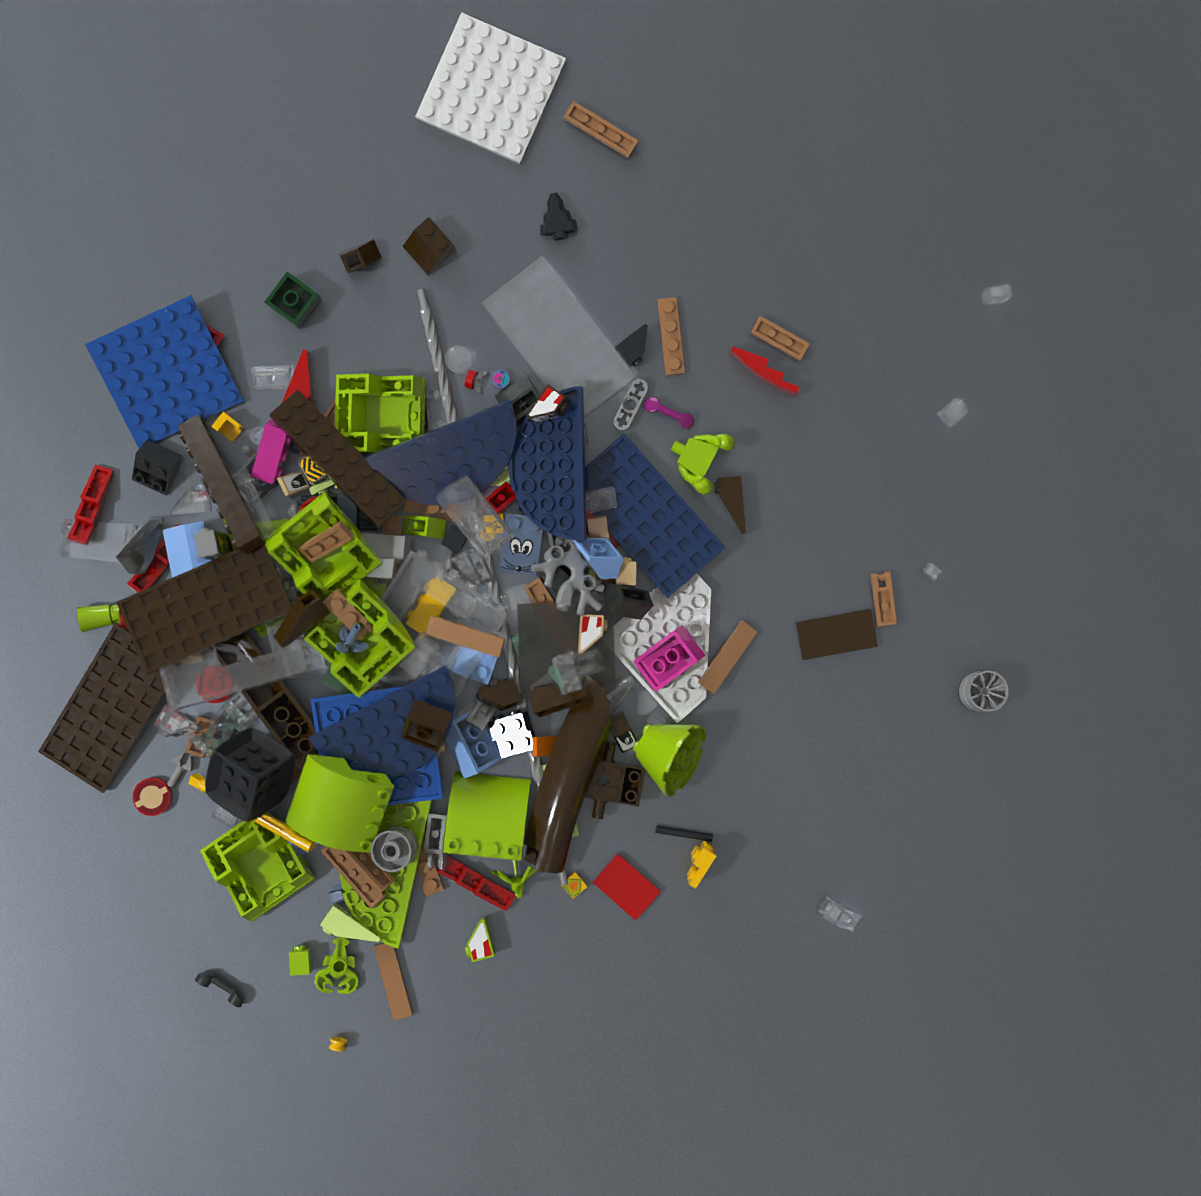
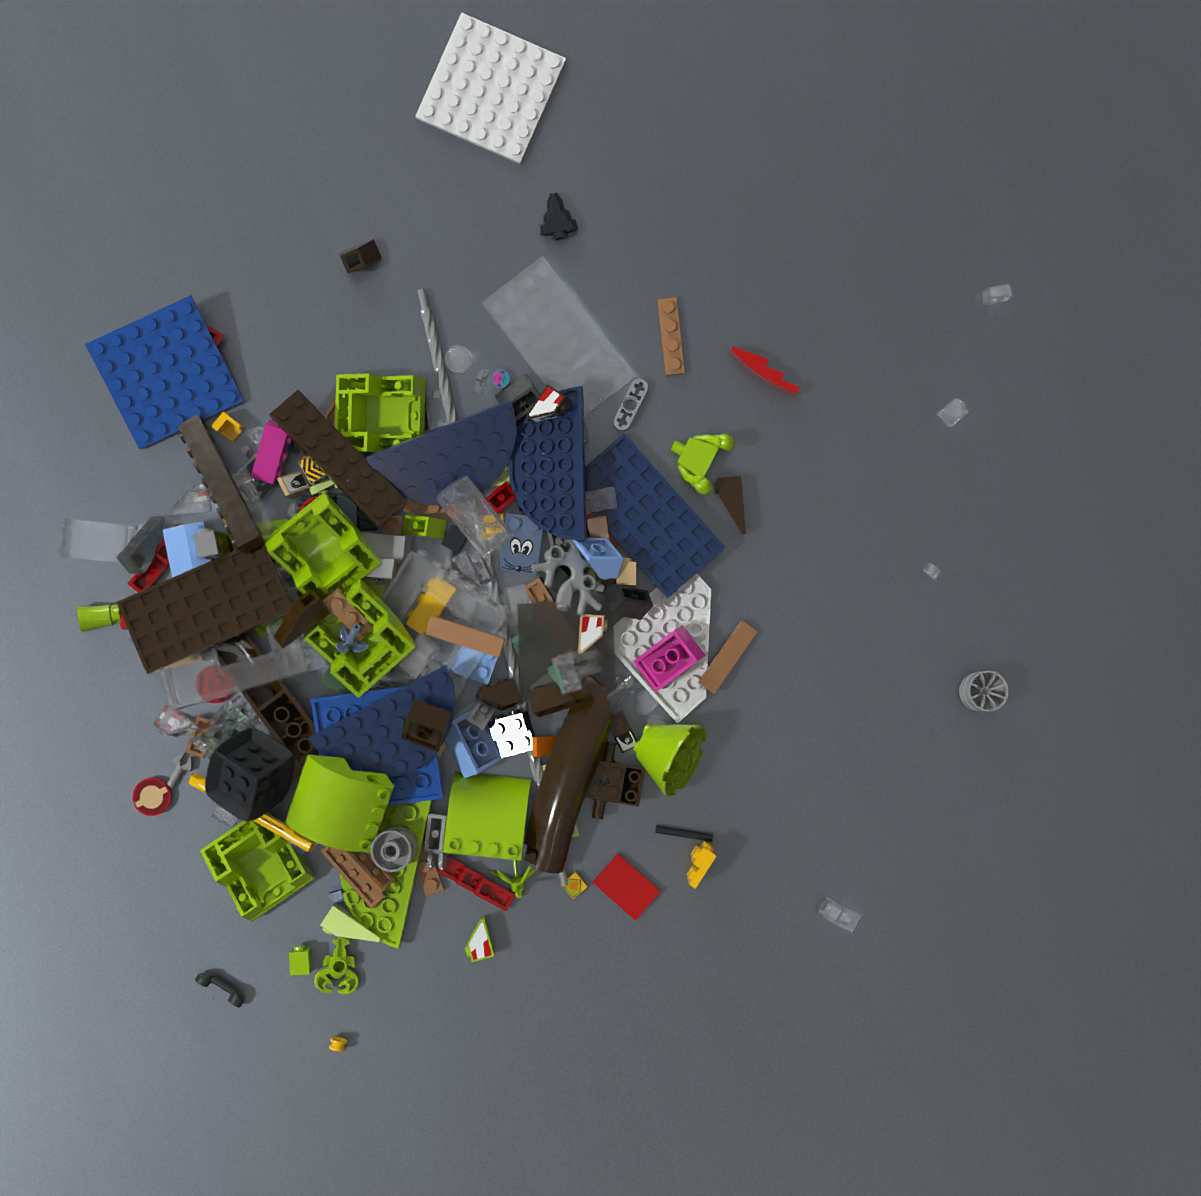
dark brown plate [38,623,182,793] -> none
red slope [68,465,114,546] -> none
pearl dark grey slope [132,440,182,495] -> none
clear slope [250,365,291,390] -> none
dark green brick [264,272,322,329] -> none
red slope [282,349,314,404] -> none
medium nougat plate [298,521,354,563] -> none
medium nougat tile [374,943,413,1021] -> none
dark brown slope [402,217,456,275] -> none
red tile [464,370,478,390] -> none
medium nougat plate [563,101,638,158] -> none
black slope [615,323,648,367] -> none
magenta bar [644,397,694,429] -> none
medium nougat plate [750,316,810,361] -> none
dark brown tile [795,609,878,660] -> none
medium nougat plate [870,571,897,626] -> none

